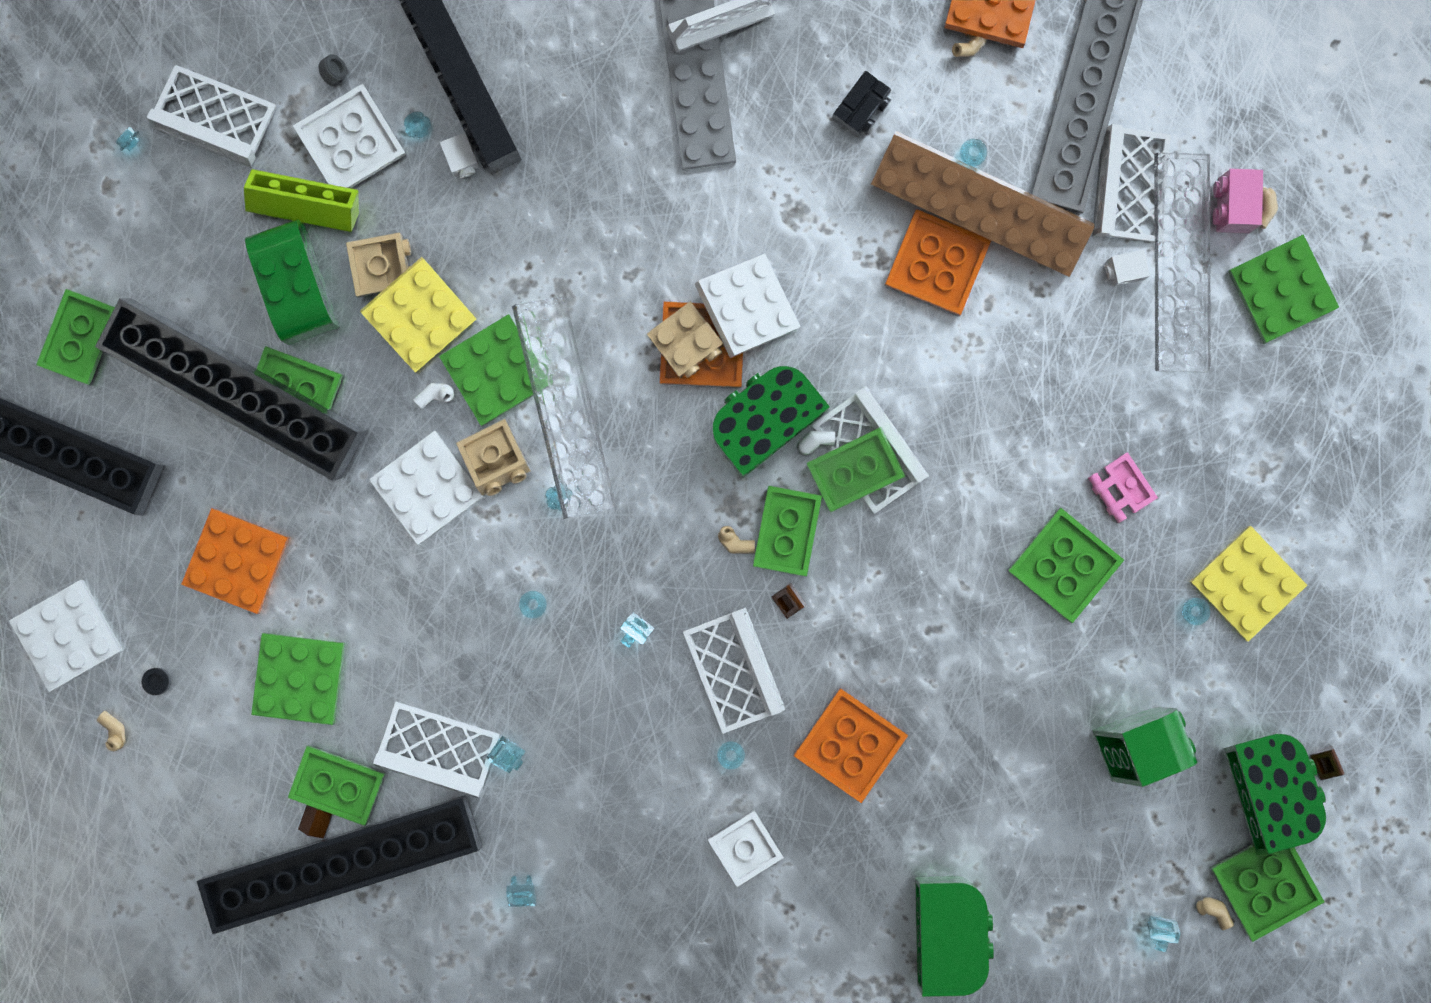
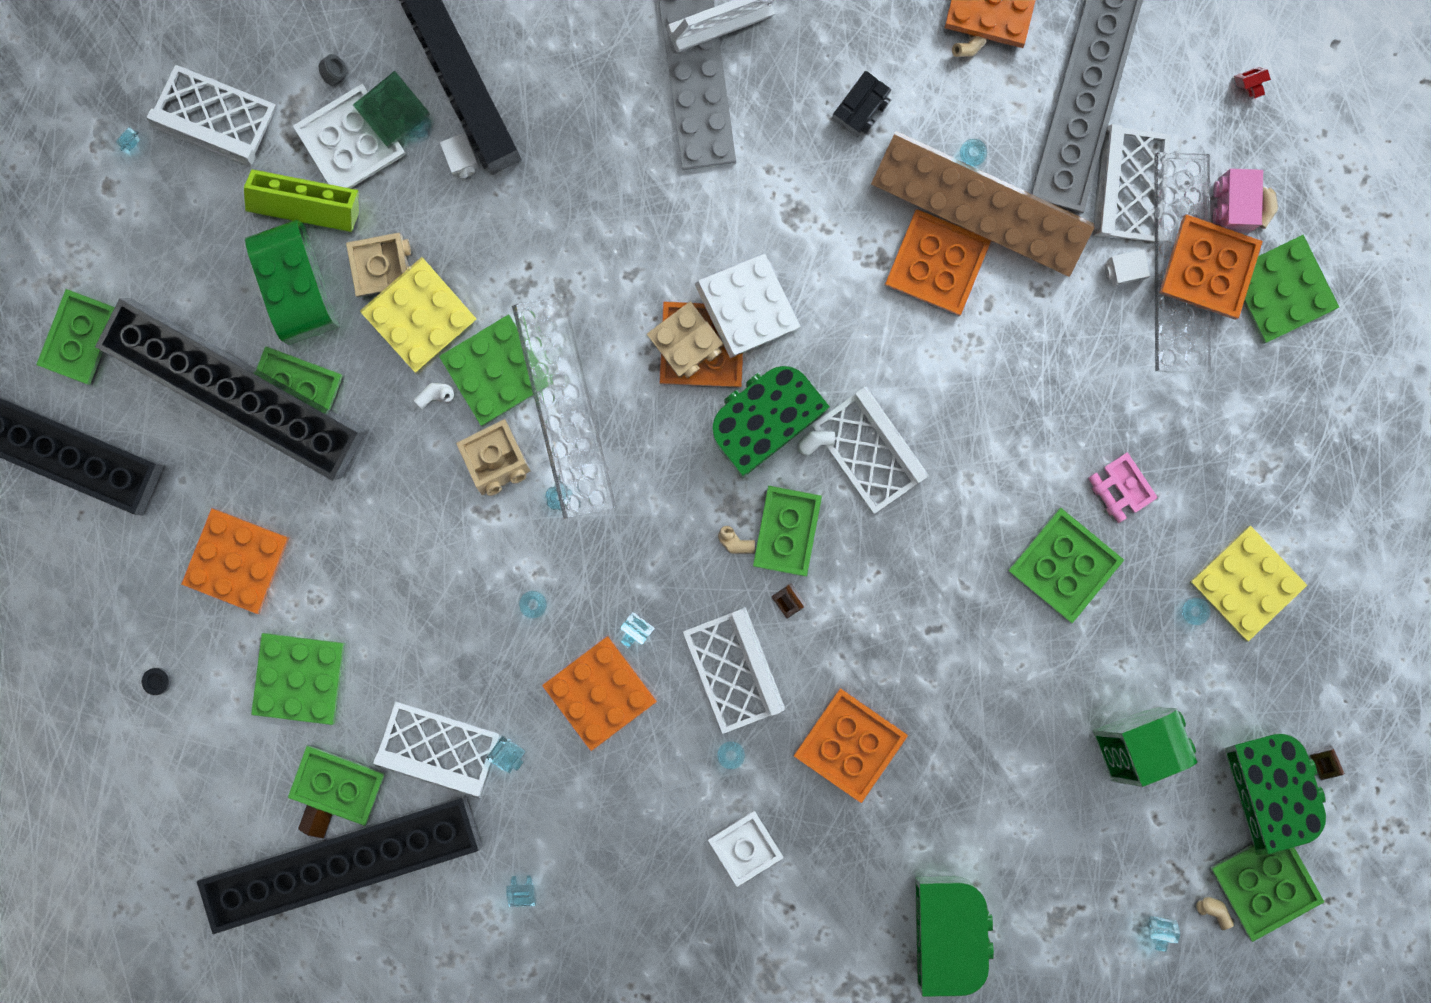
white plate [9,580,123,692] -> none
tan arm [96,710,125,752] -> none
white plate [369,431,485,545] -> none
bright green plate [807,427,905,512] -> none
none -> clear green plate [353,71,431,149]
none -> orange plate [542,636,657,751]
none -> orange plate [1159,214,1263,320]
none -> red tile [1234,66,1271,98]

